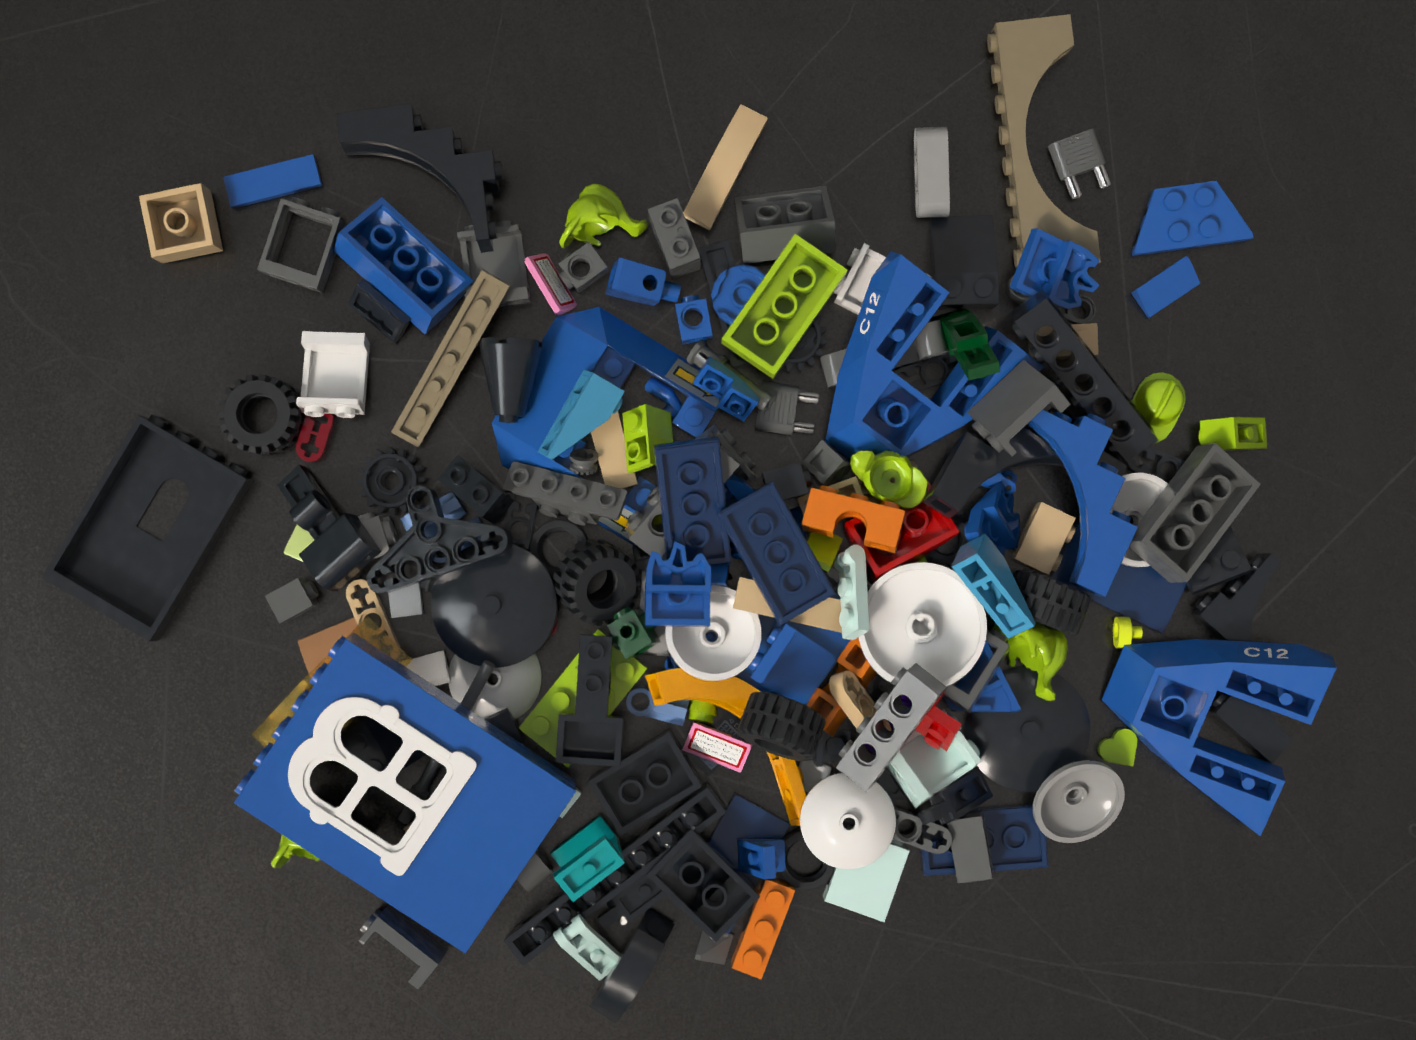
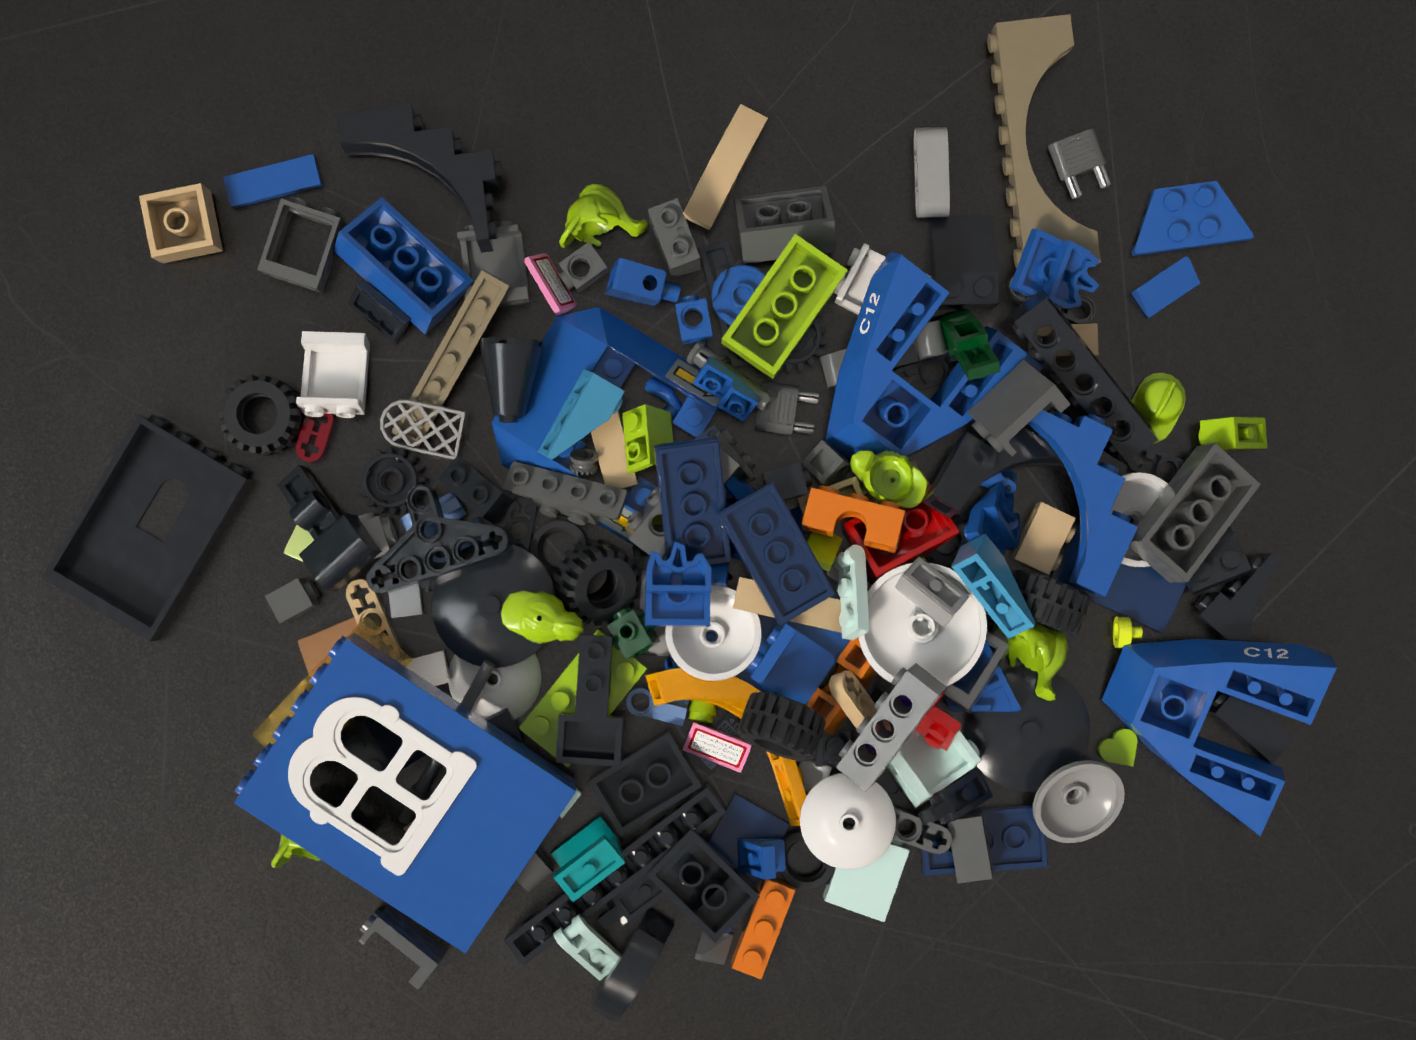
none -> light grey window [380,399,466,459]
none -> lime piece [501,590,584,644]
none -> light grey slope [895,557,969,627]

